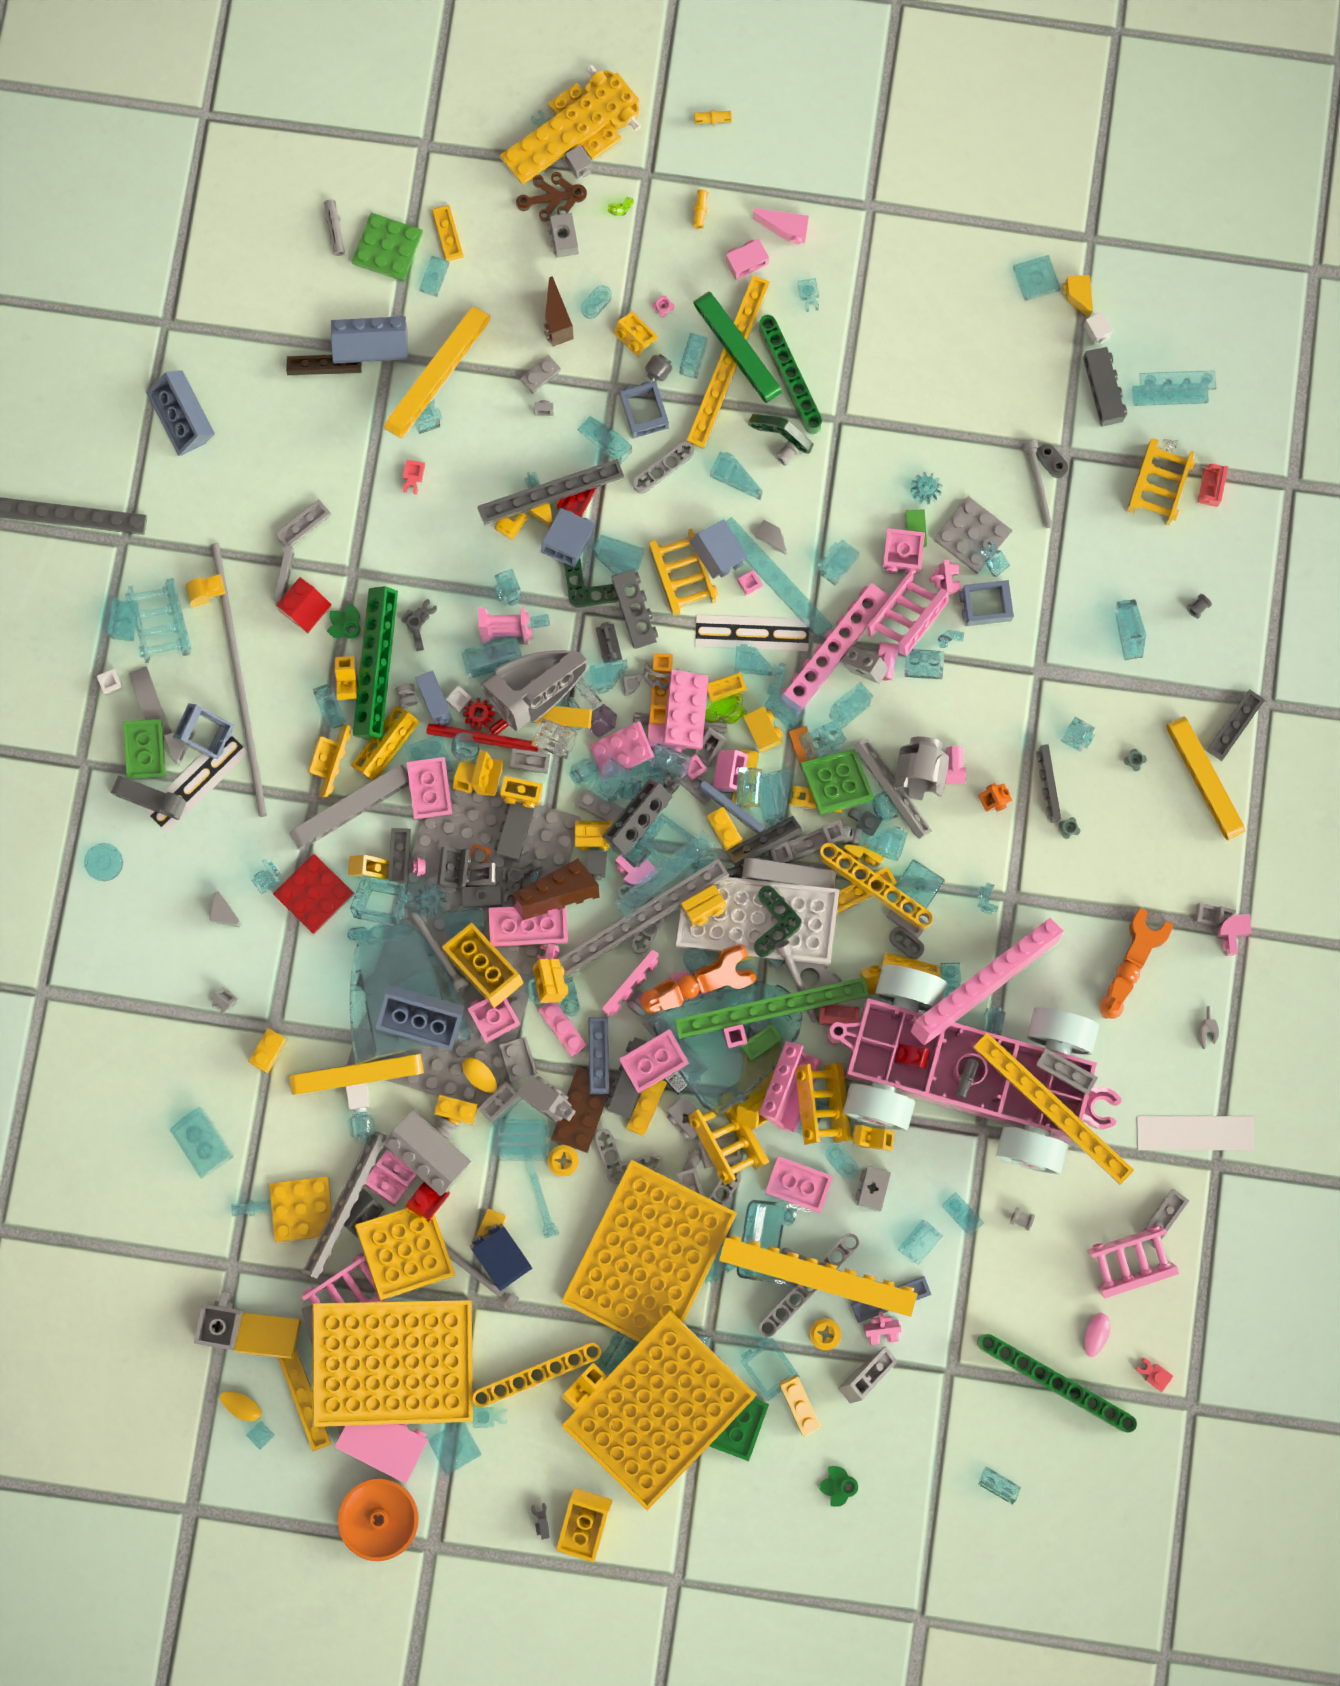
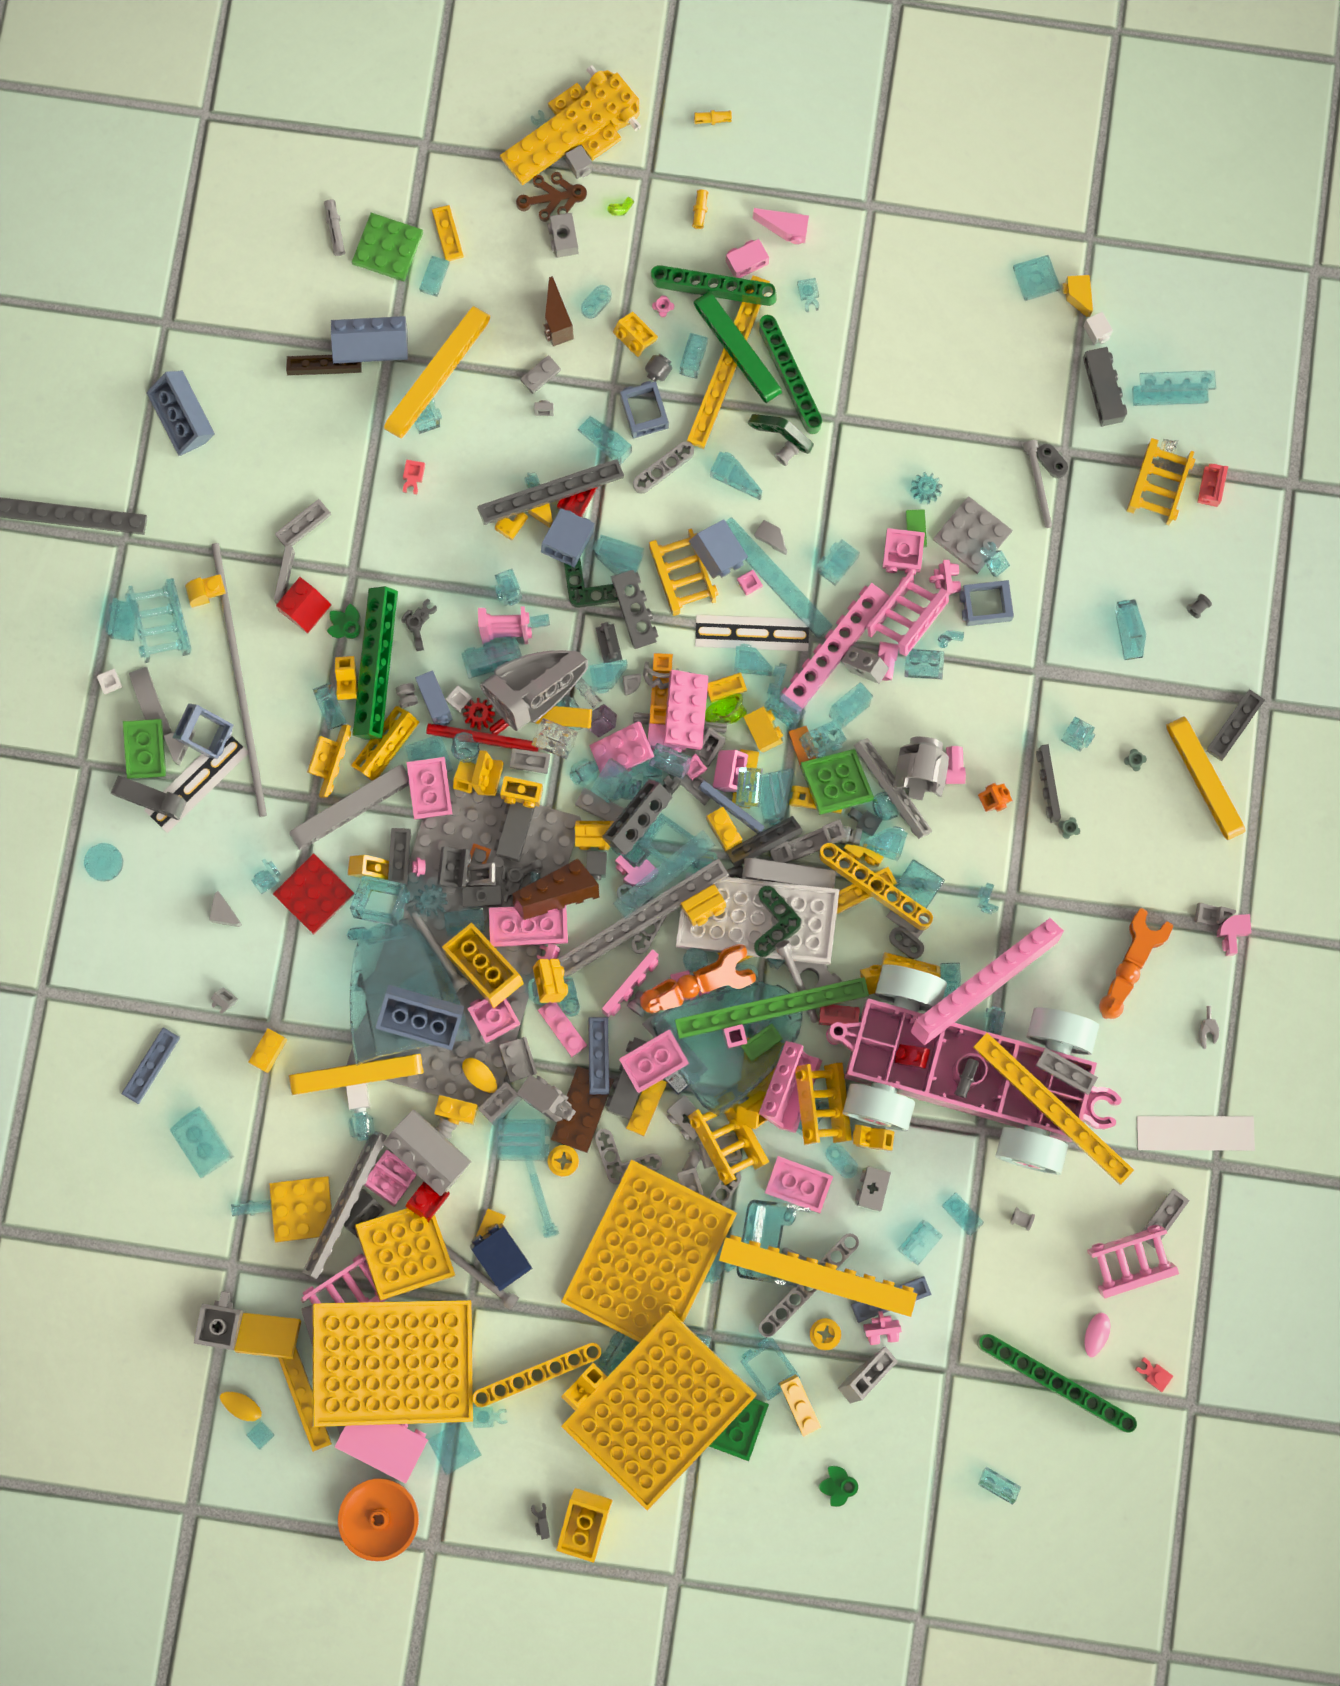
none -> sand blue tile [122,1027,181,1104]
none -> green beam [651,265,777,306]

